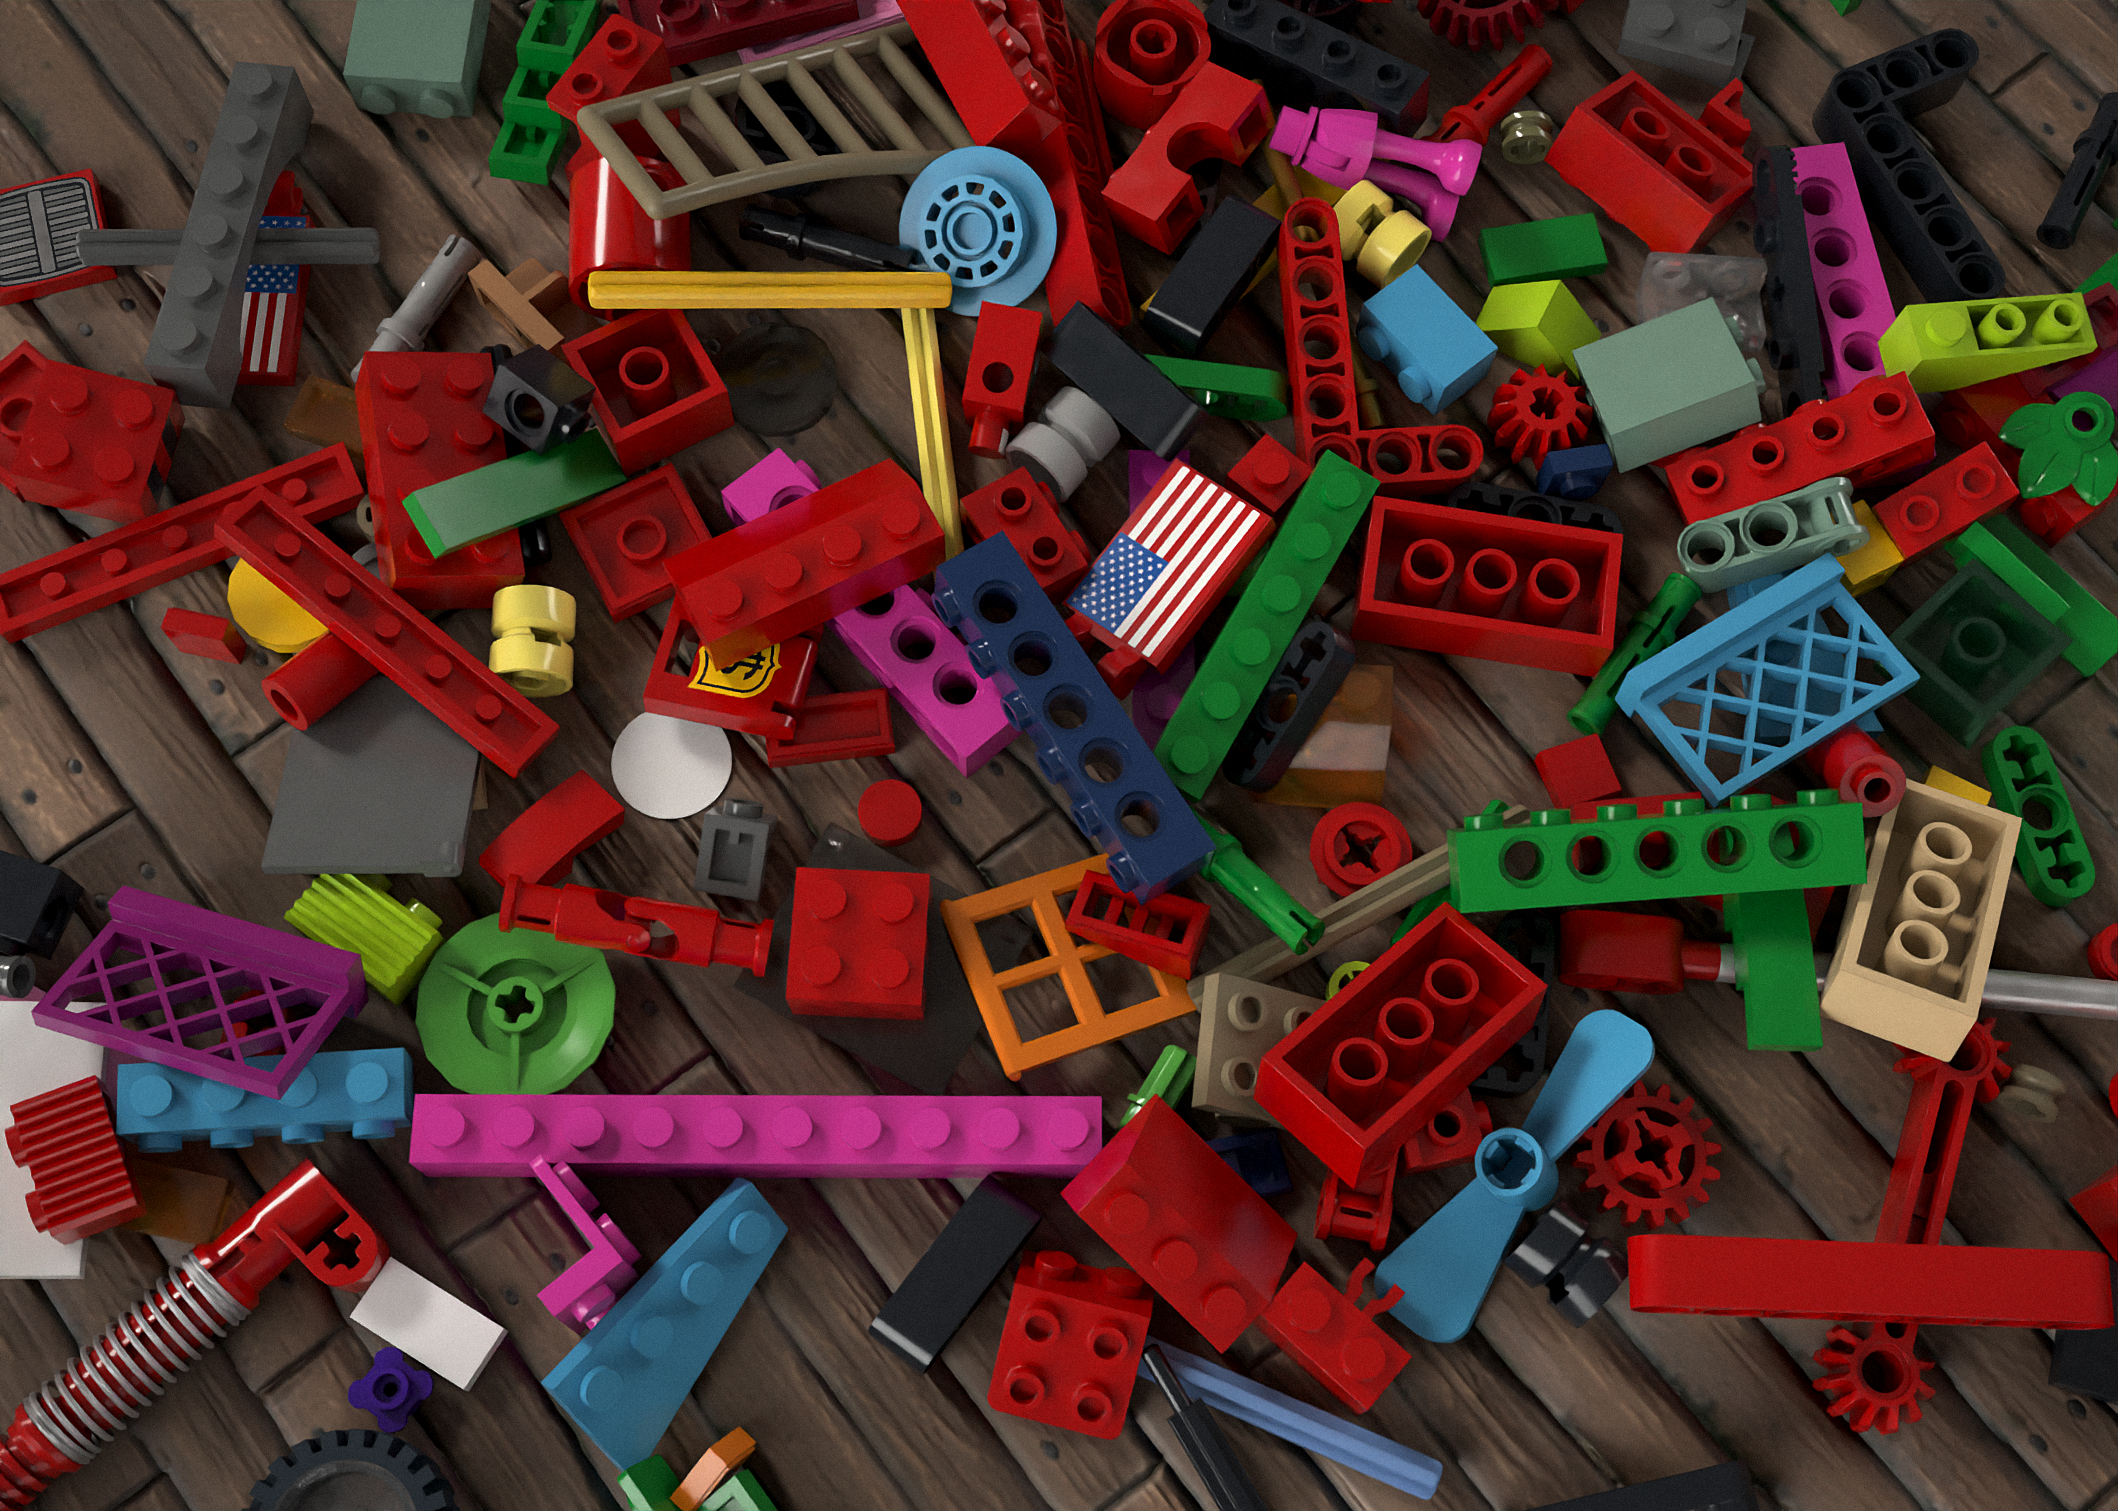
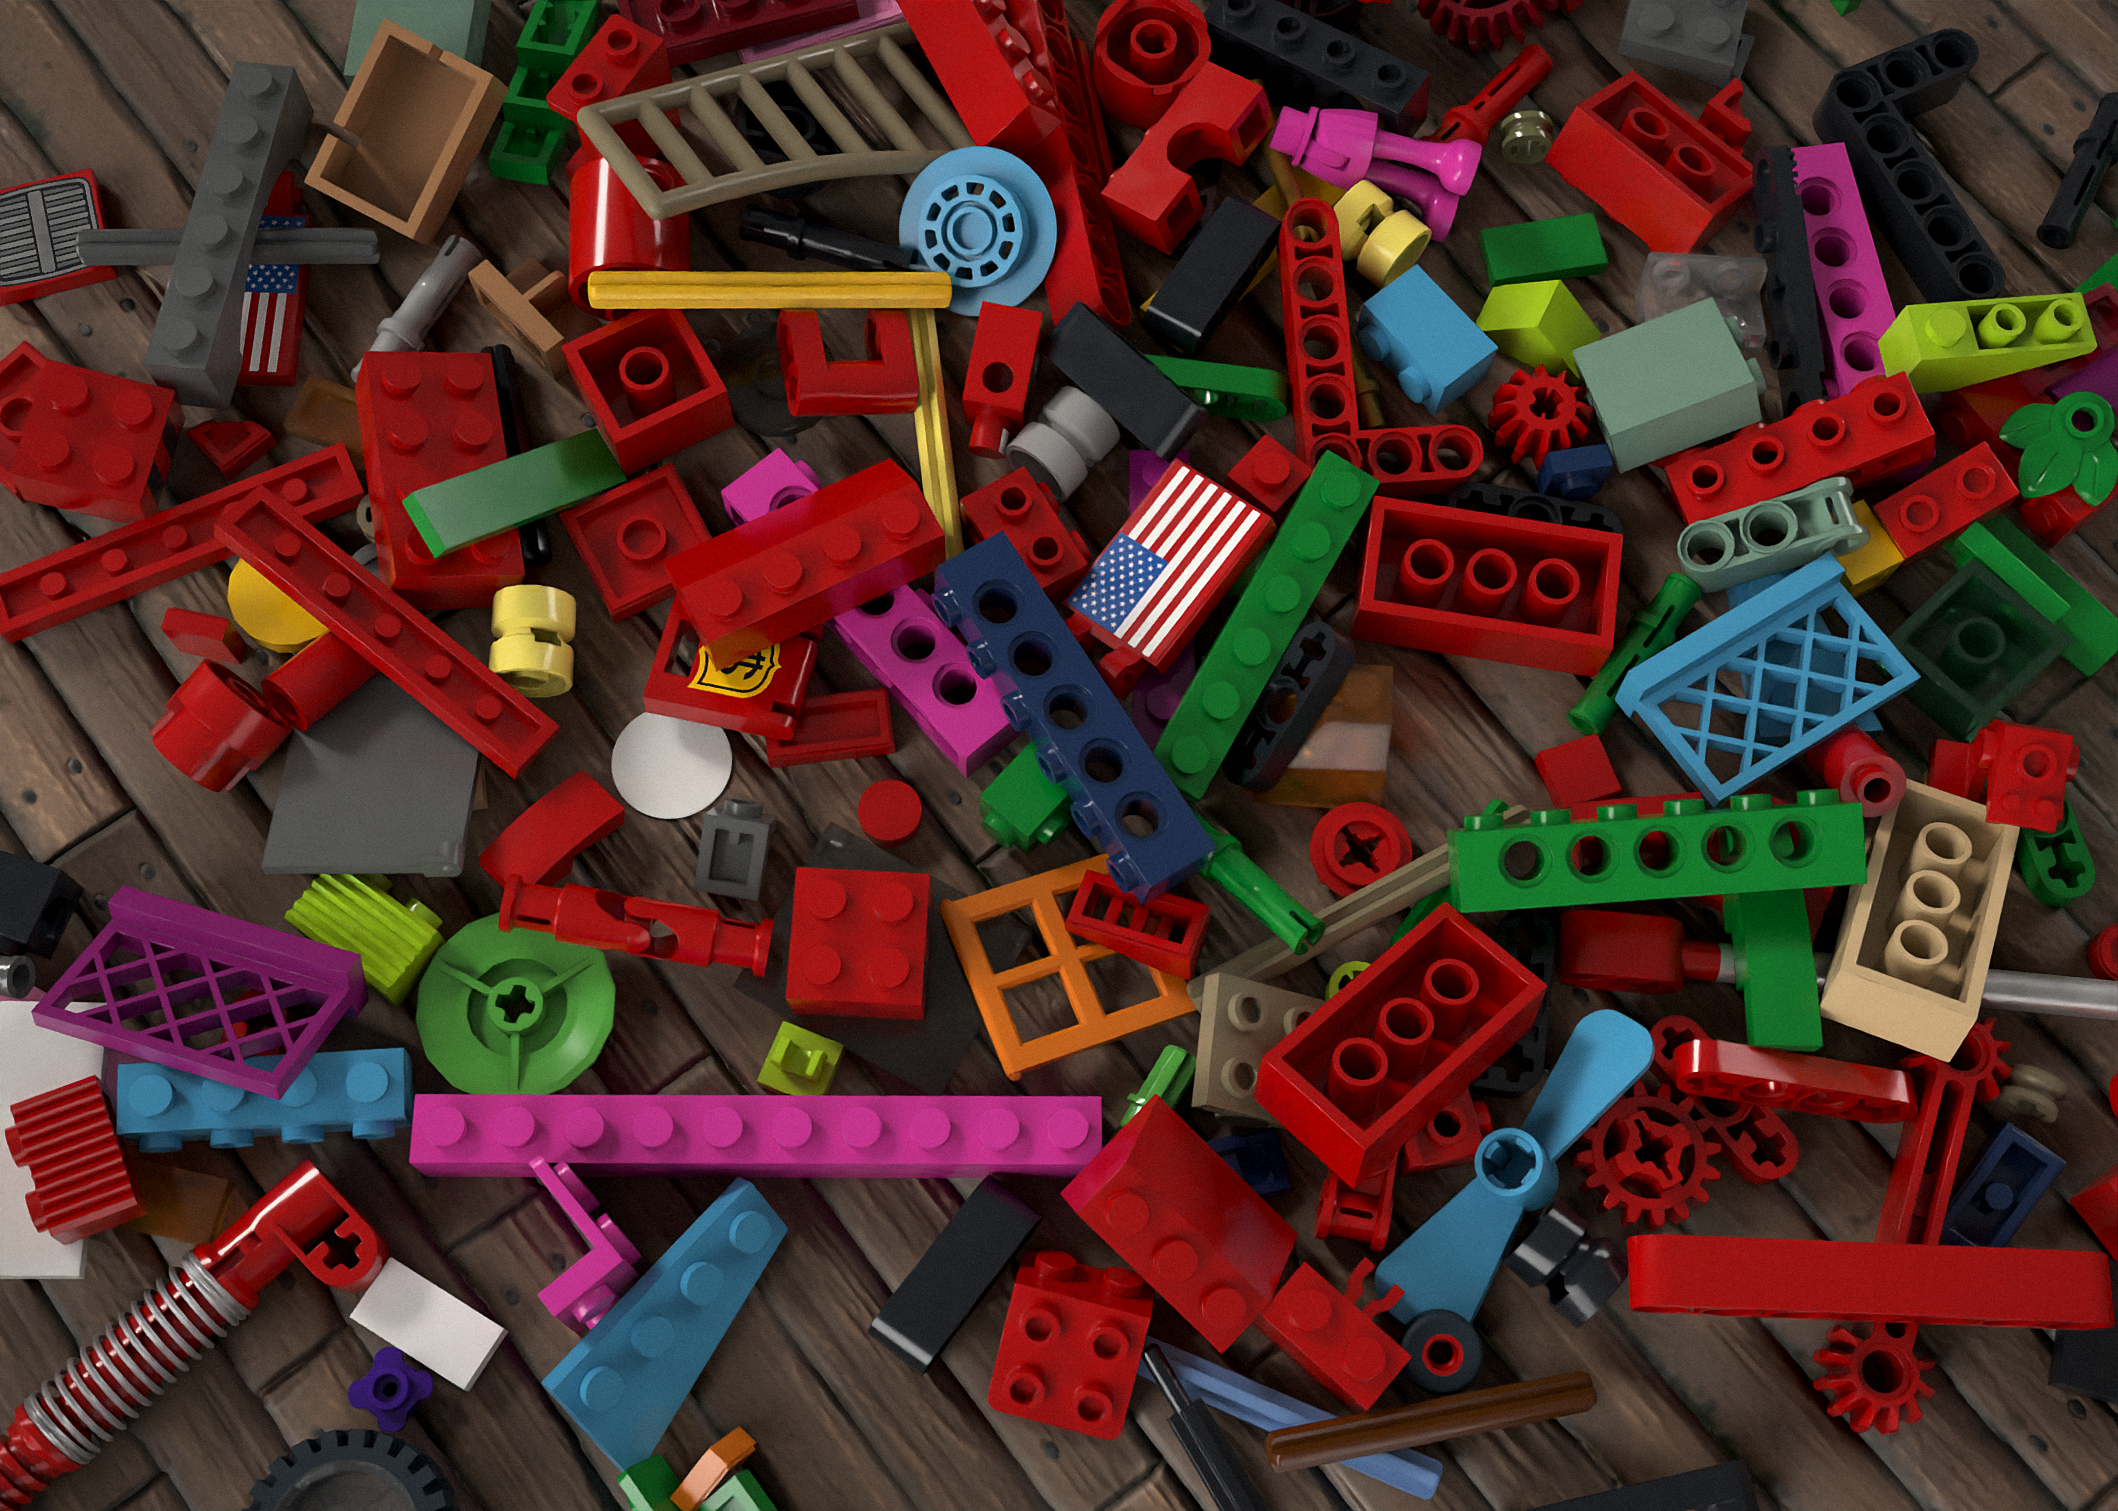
black brick [482,344,597,456] -> none
none -> red piece [149,658,294,793]
none -> red tile [185,420,278,482]
none -> medium nougat piece [304,18,510,248]
none -> lime tile [756,1021,846,1095]
none -> red connector [777,308,919,417]
none -> green brick [980,741,1073,856]
none -> reddish brown axle [1265,1370,1597,1473]
none -> black wheel [1398,1309,1483,1396]
none -> red beam [1648,1015,1799,1184]
none -> red beam [1673,1039,1918,1124]
none -> red tile [1926,719,2080,833]
none -> dark blue slope [1940,1120,2067,1248]

